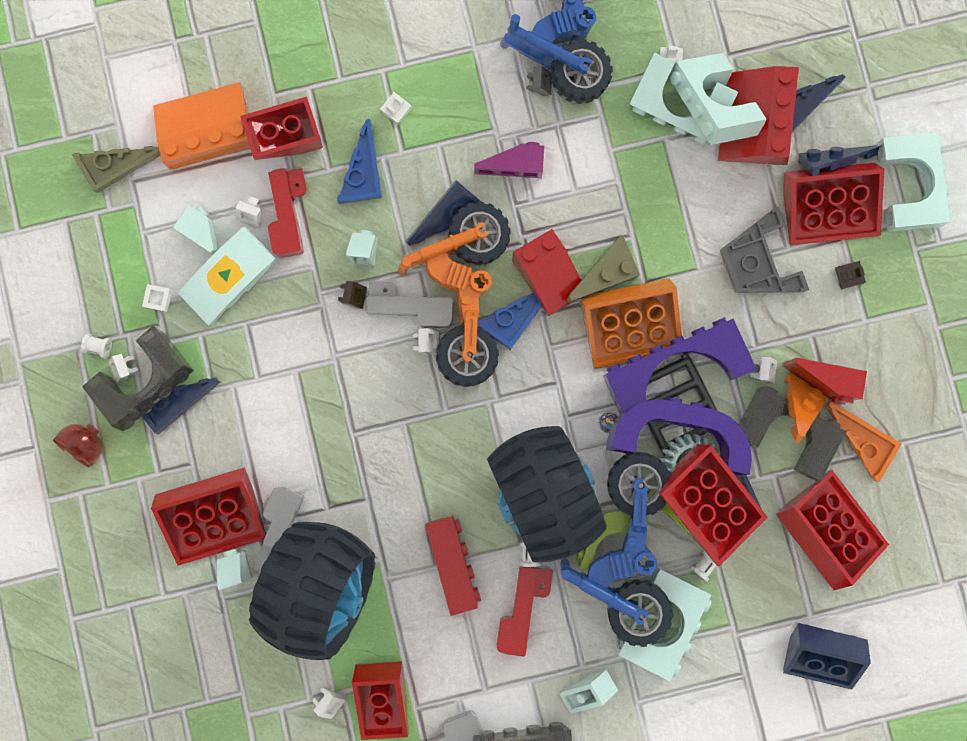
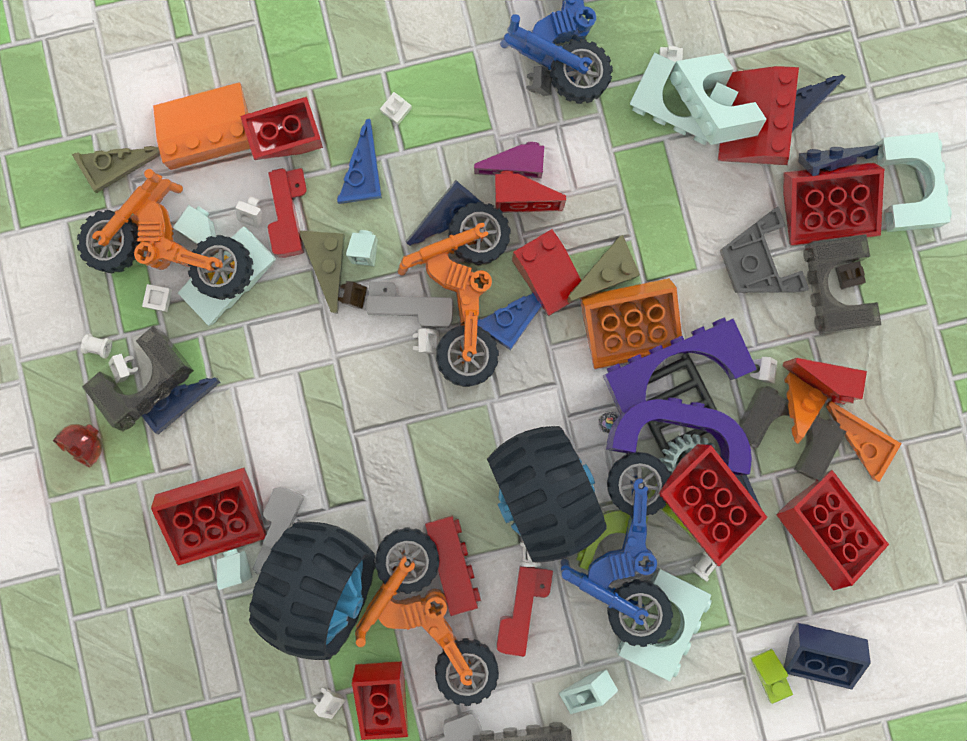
none -> piece [77,169,254,300]
none -> olive wing [300,231,345,314]
none -> piece [355,527,499,706]
none -> red slope [495,171,566,213]
none -> lime slope [751,649,793,704]
none -> clear smoke arch [803,234,882,335]

